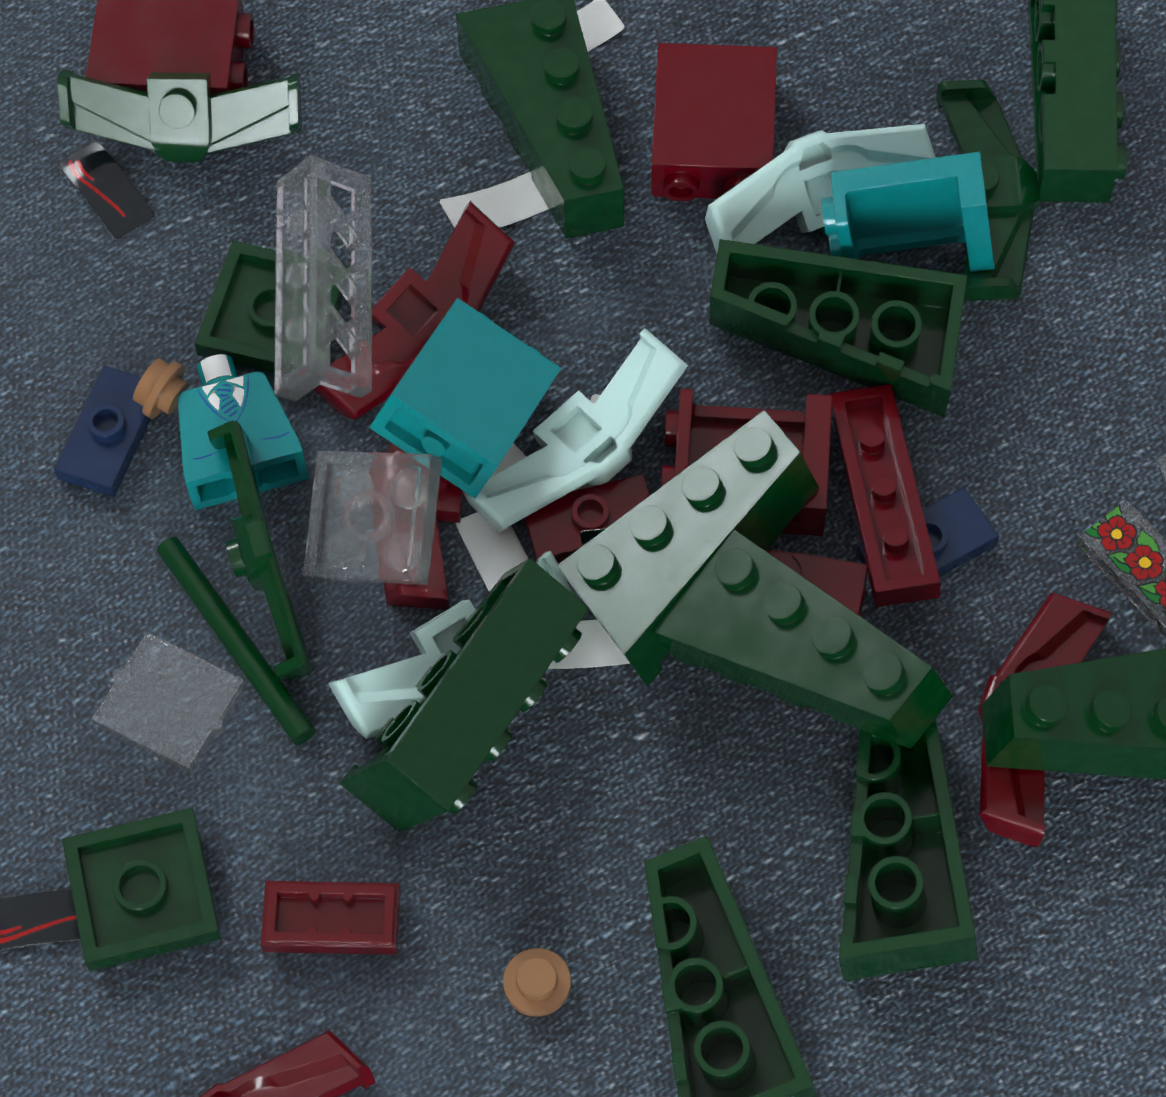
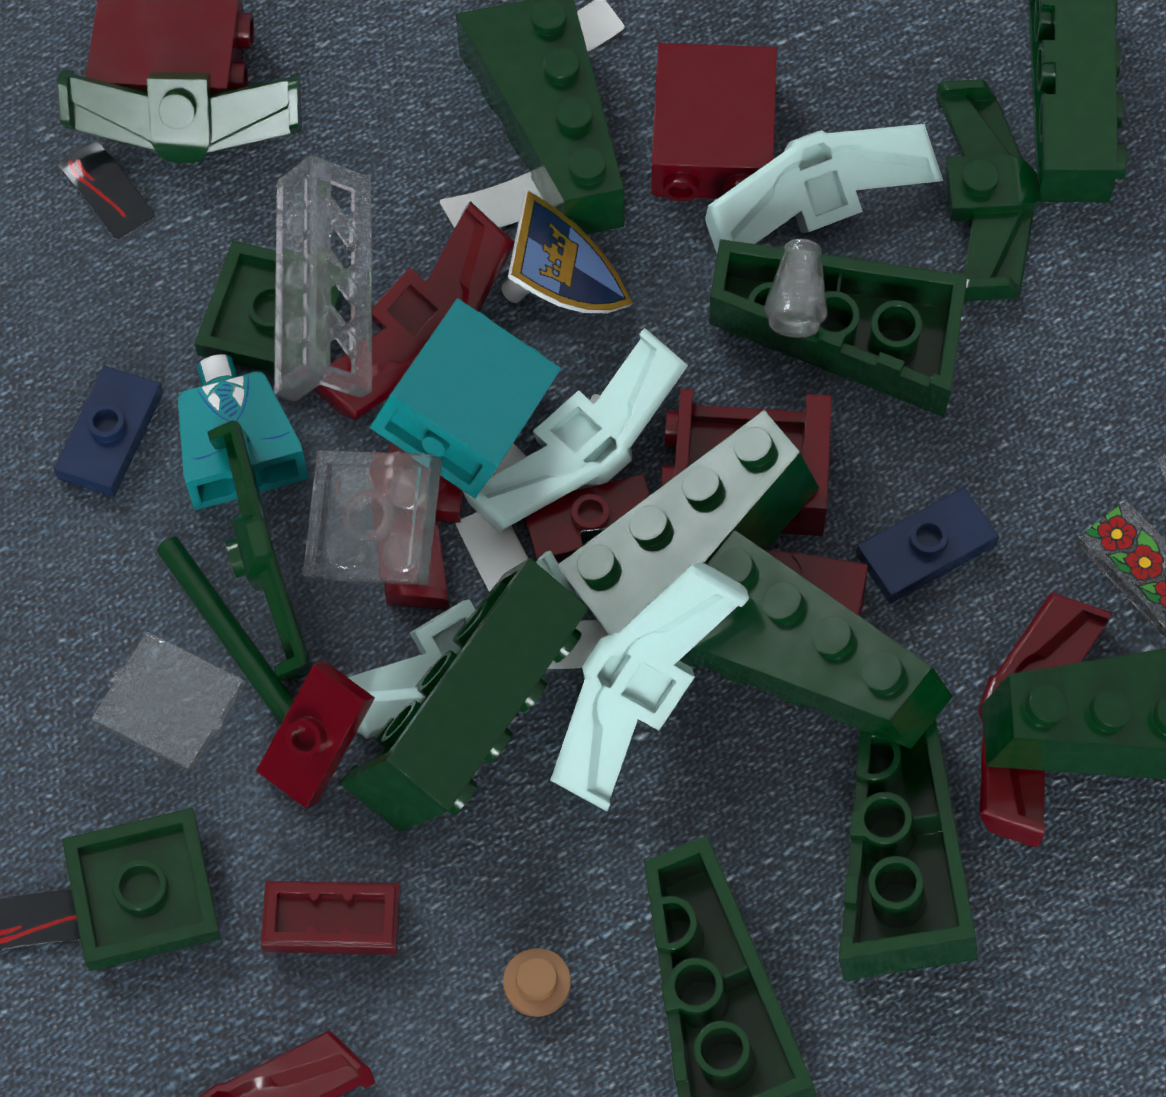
medium nougat plate [133,358,189,419] -> none
teal panel [821,151,995,272] -> none
dark red plate [830,384,941,607] -> none
none -> dark red plate [256,661,375,808]
none -> shield [502,190,633,313]
none -> light aqua plate [550,562,749,811]
none -> clear cone [764,239,827,338]

